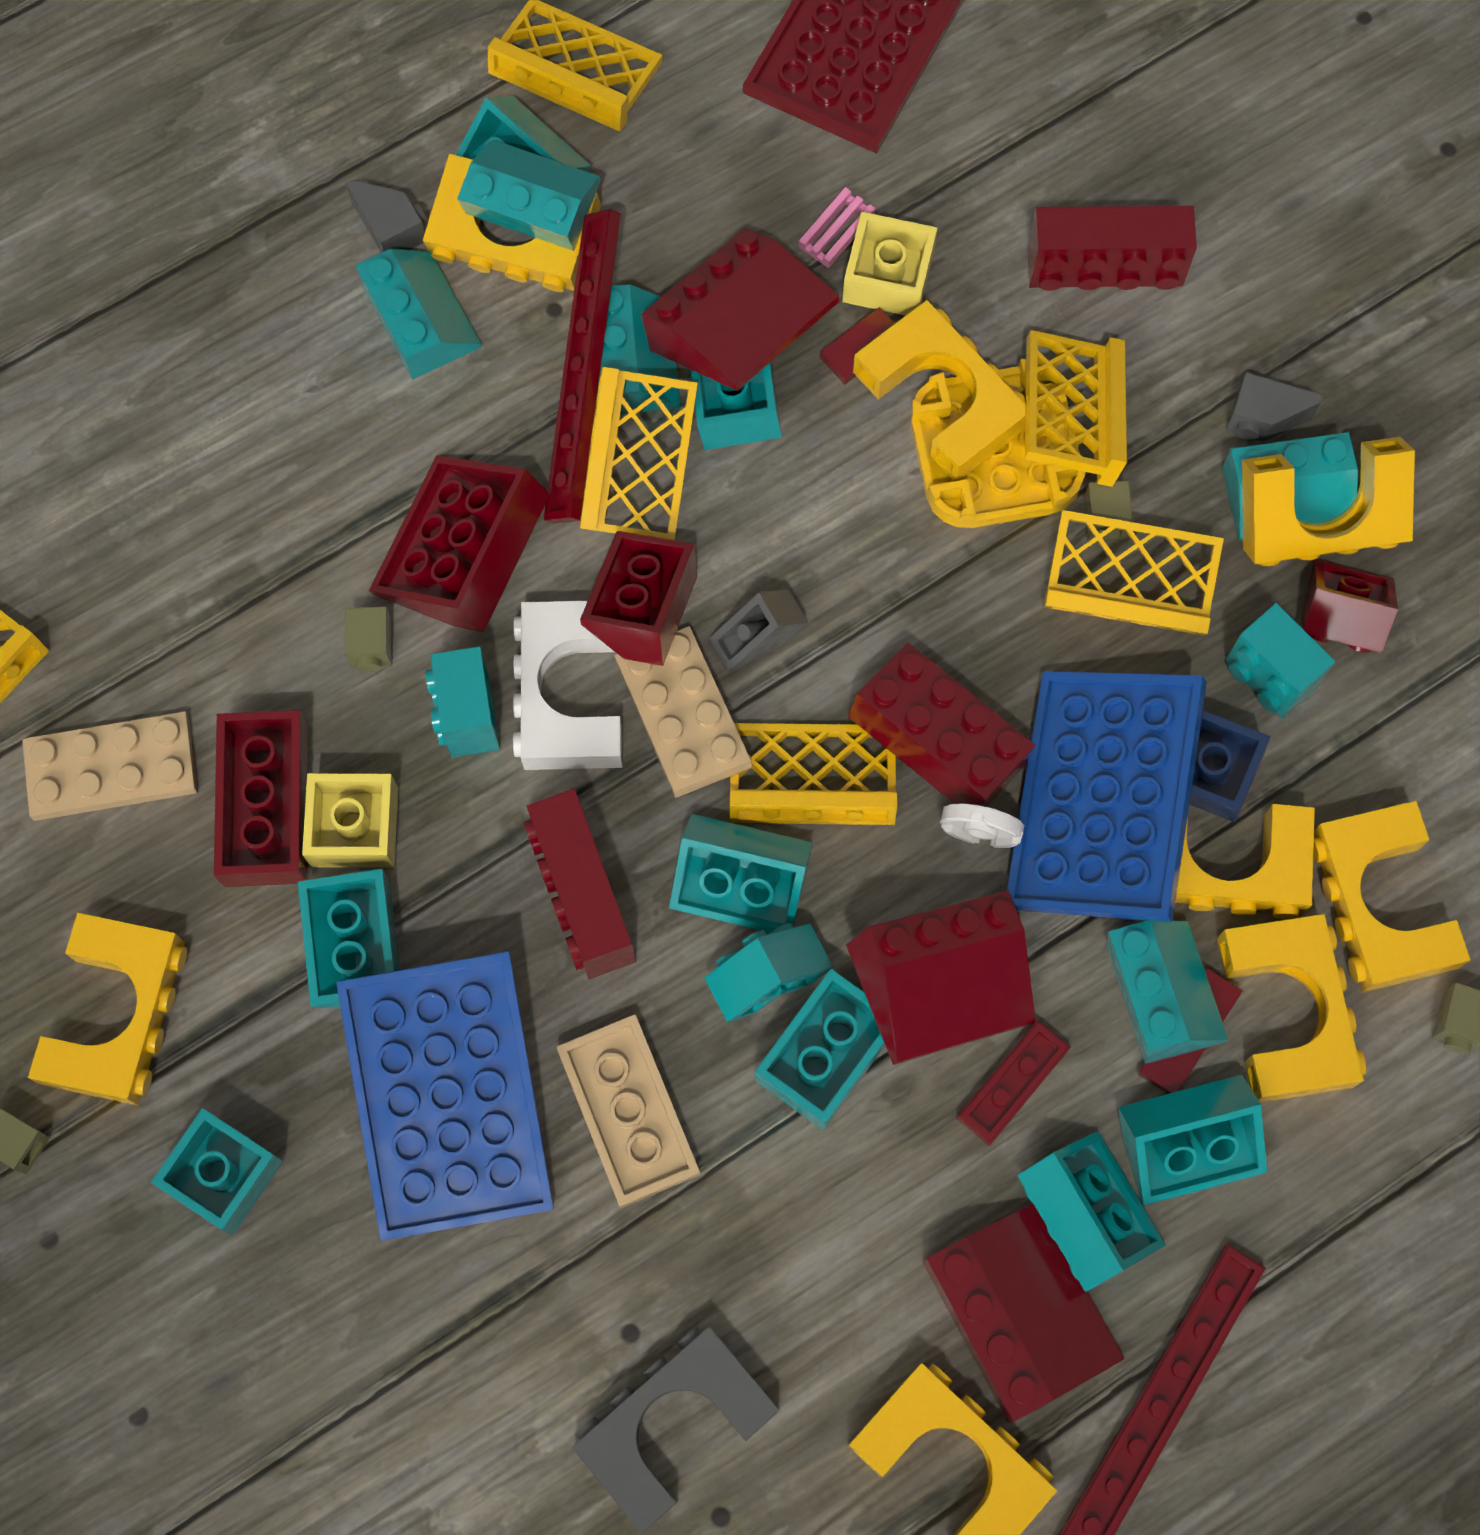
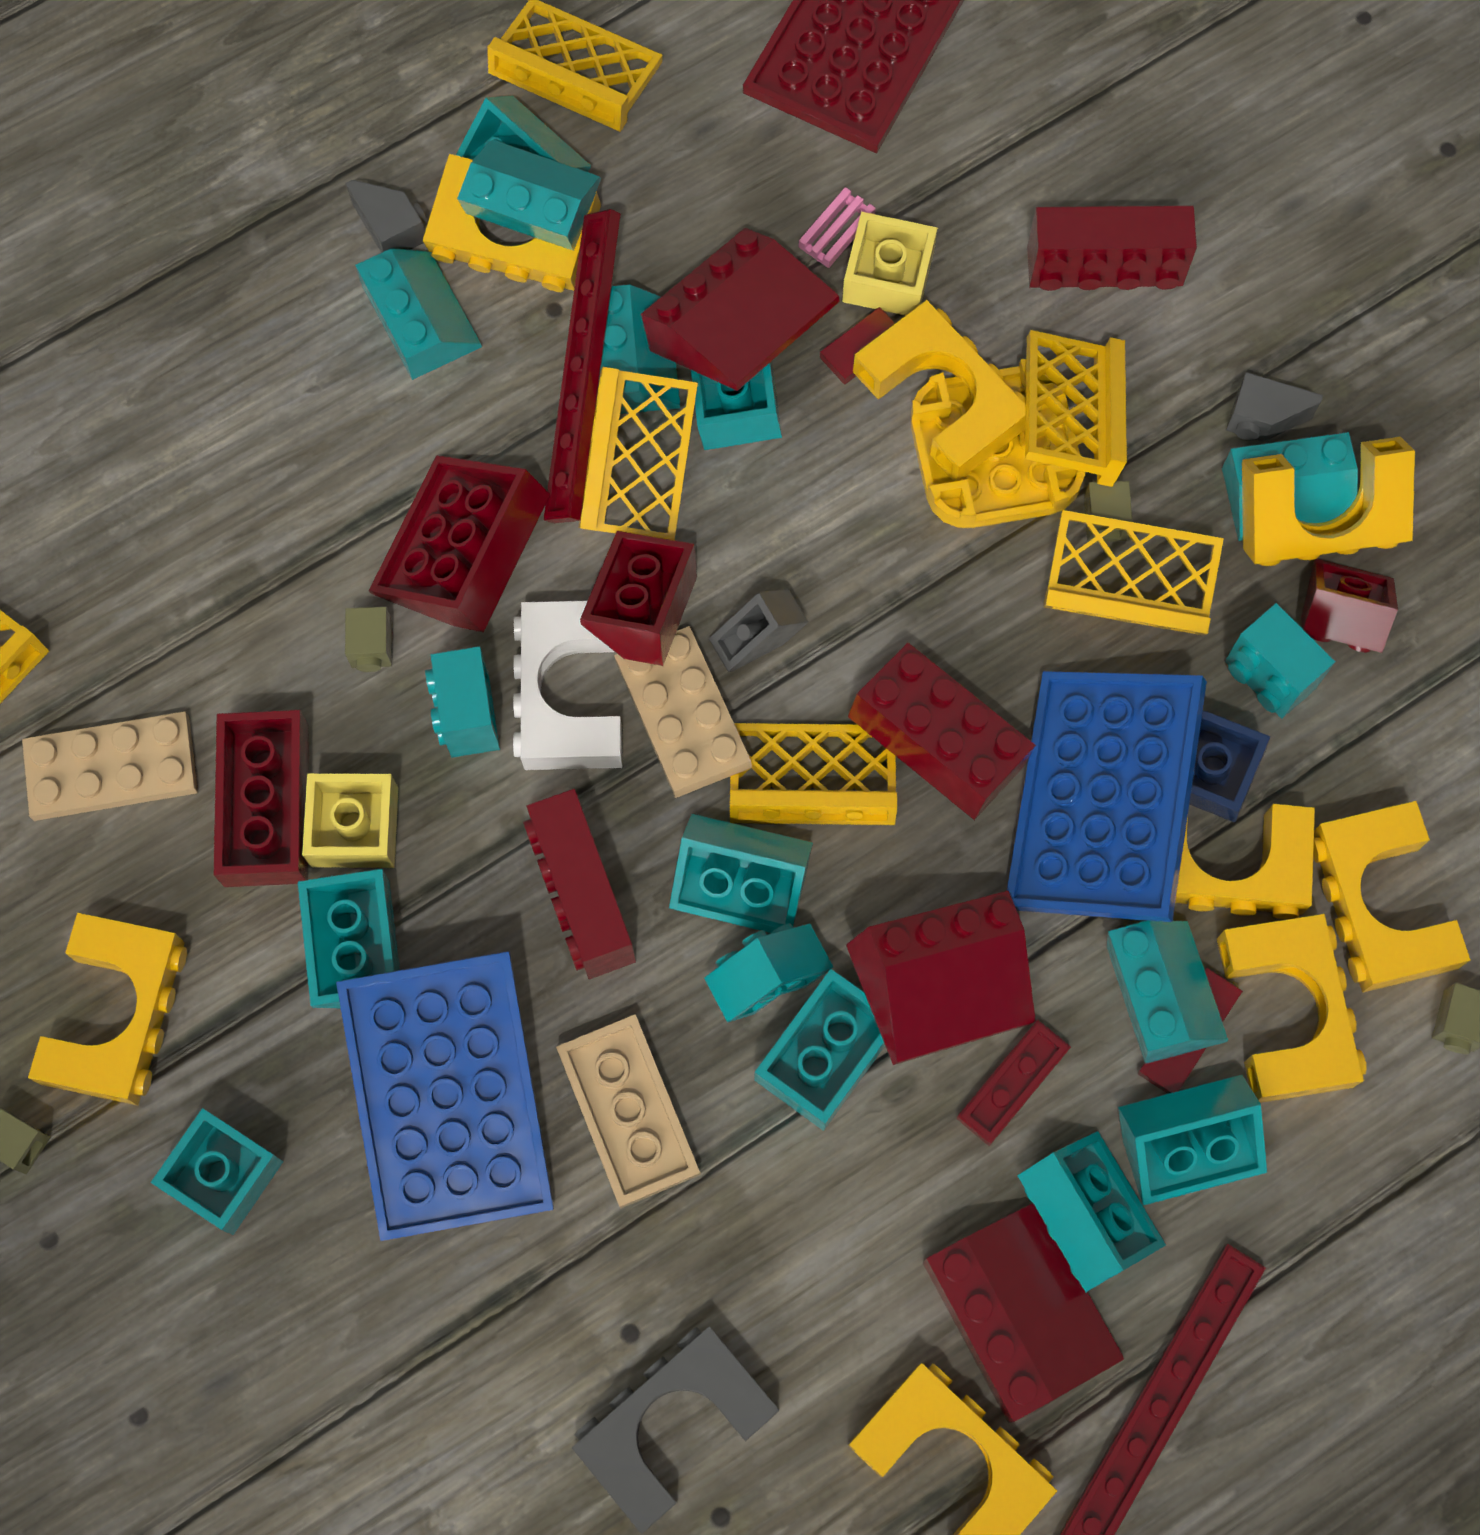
white tile [940,804,1025,848] -> none

